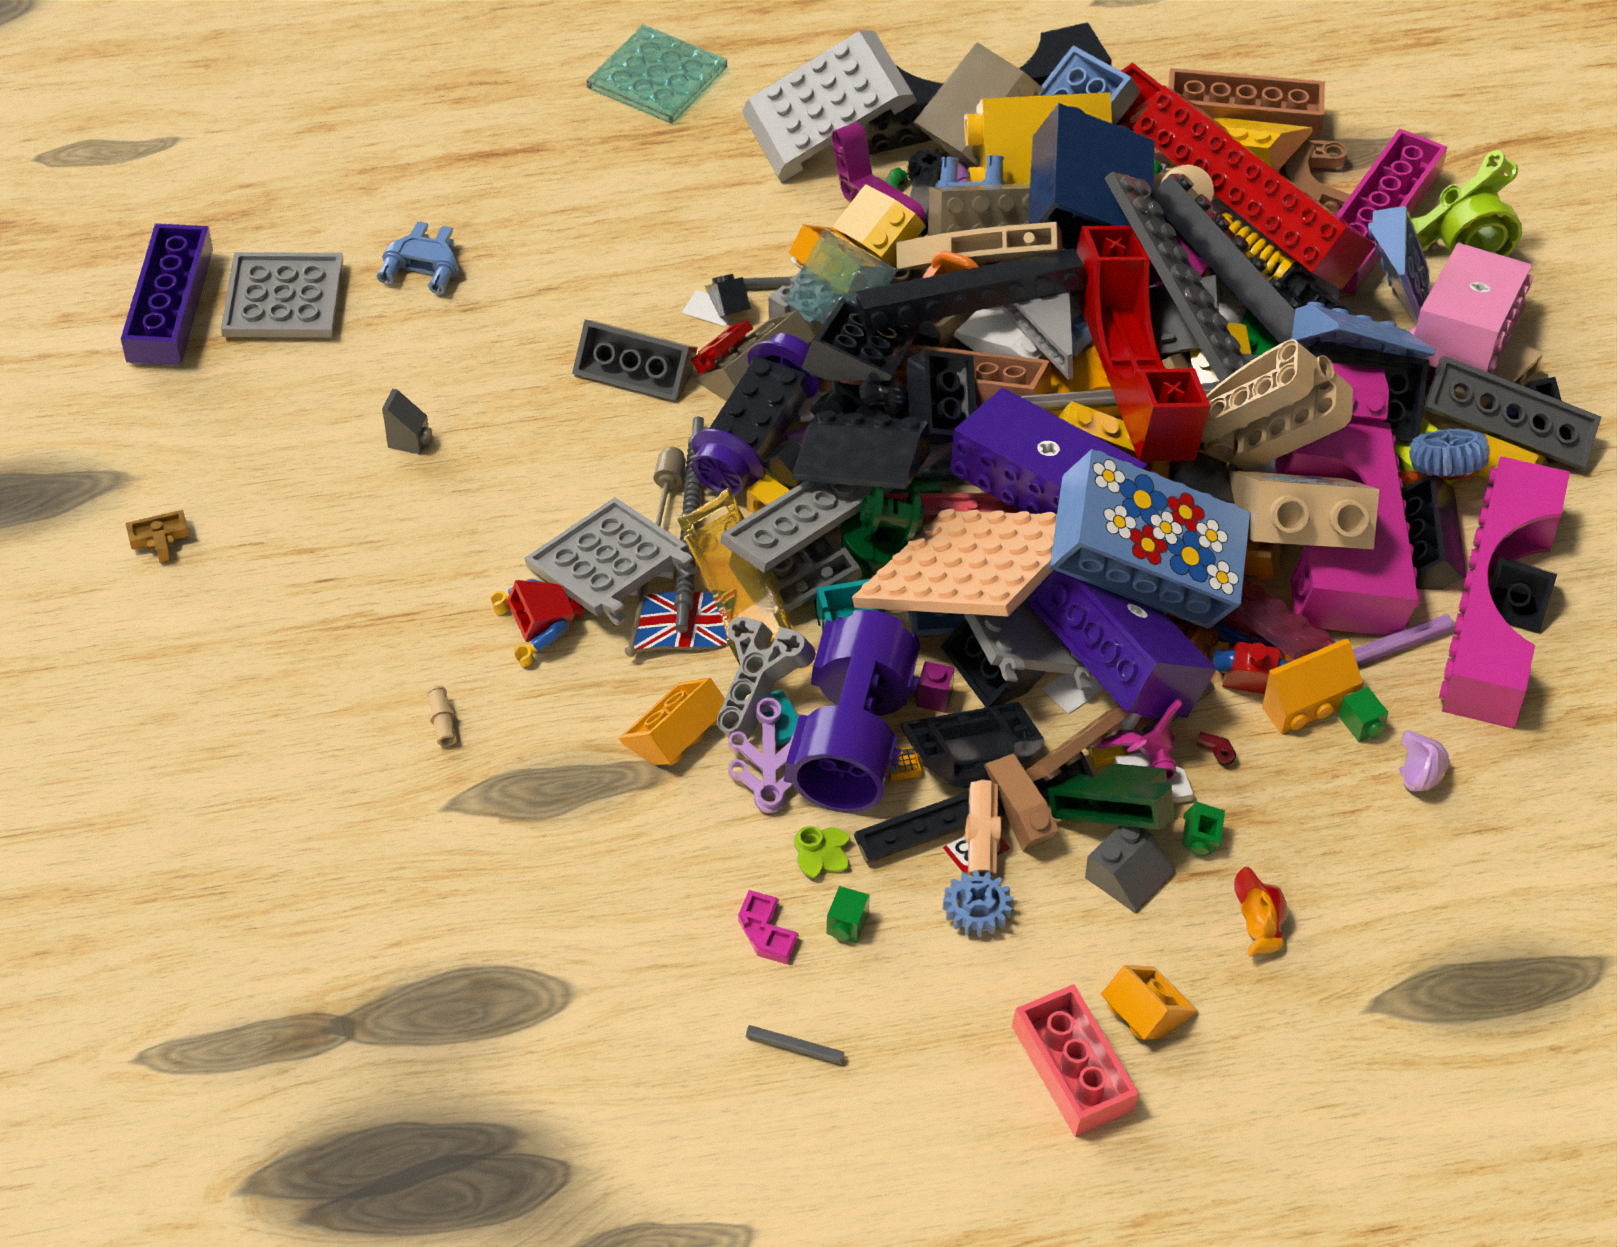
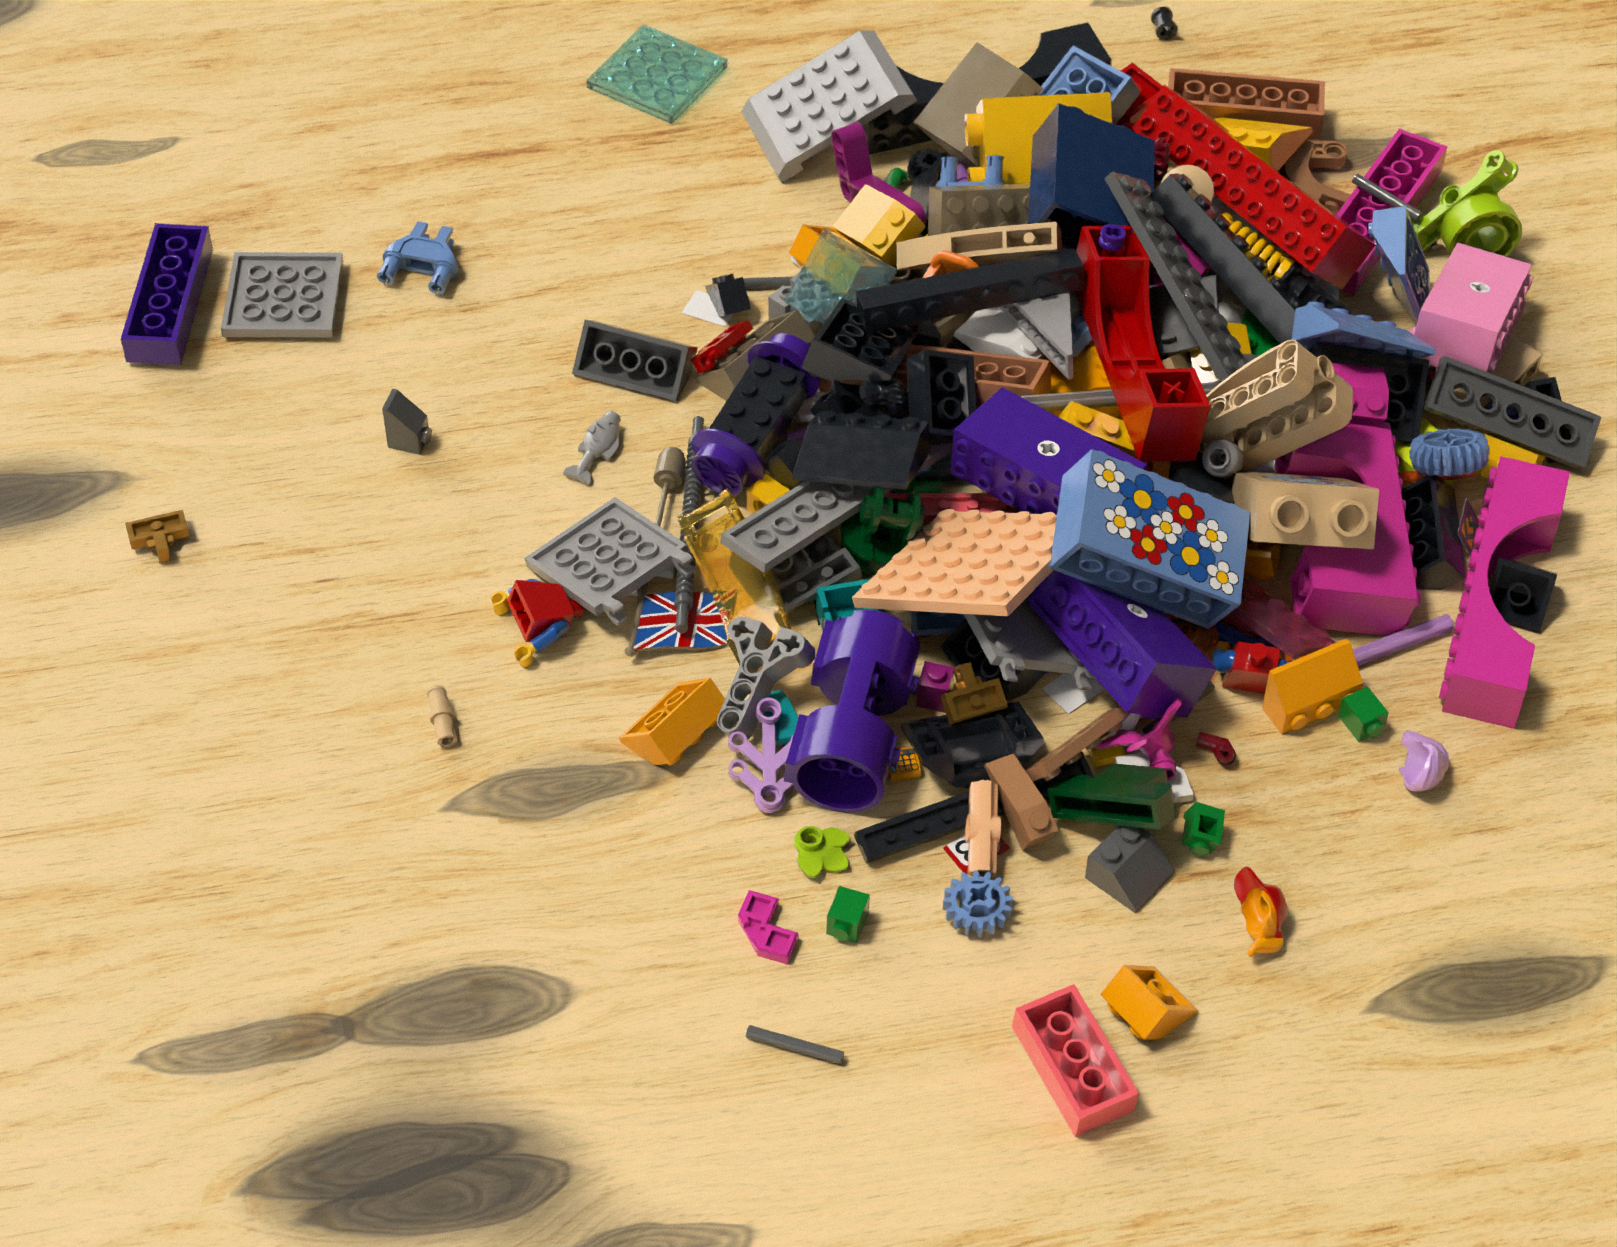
none -> light grey animal [563,411,621,486]
none -> pearl gold hinge [941,662,1008,725]
none -> dark purple bush [1098,224,1126,251]
none -> black bush [1151,6,1178,40]
none -> dark red gear [1154,137,1170,181]
none -> light grey head [1202,439,1244,479]
none -> dark grey bar [1352,174,1423,222]
none -> sticker [1458,498,1479,556]

